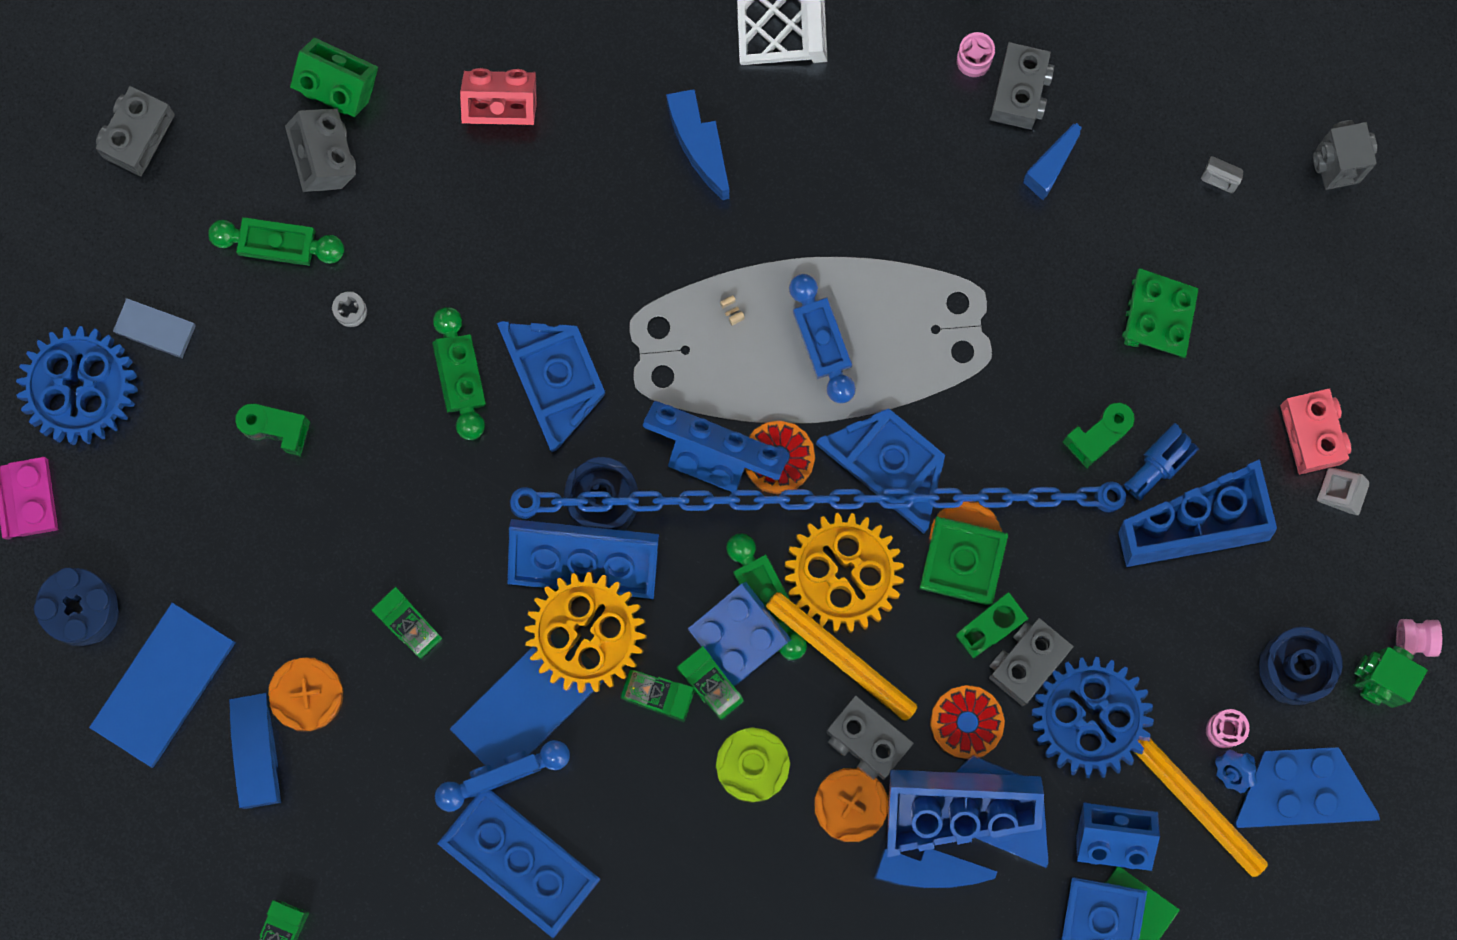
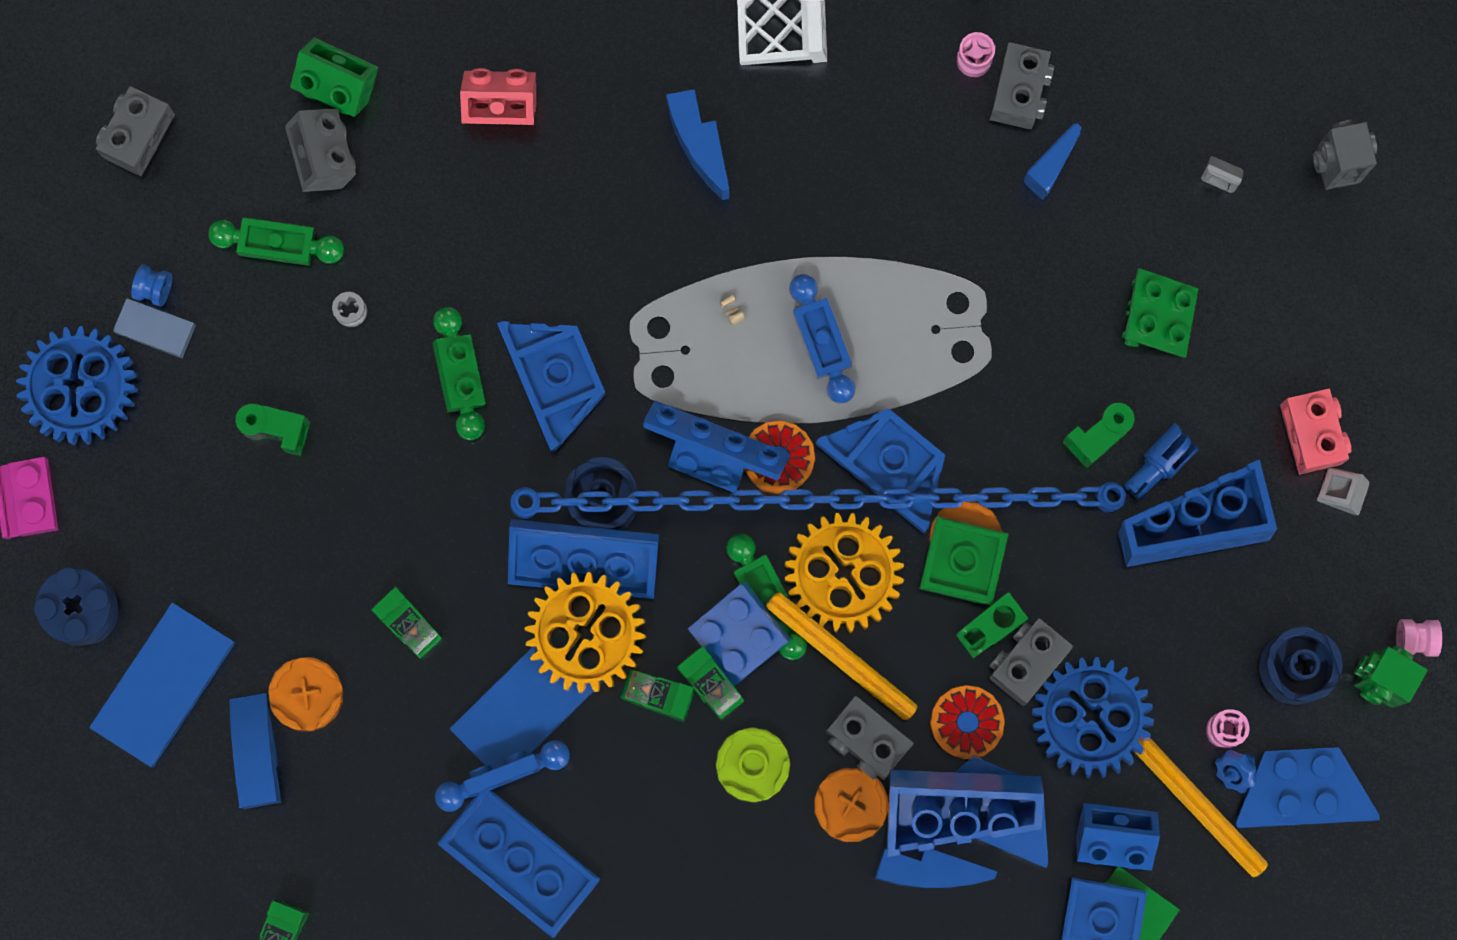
none -> blue wheel [131,264,172,307]

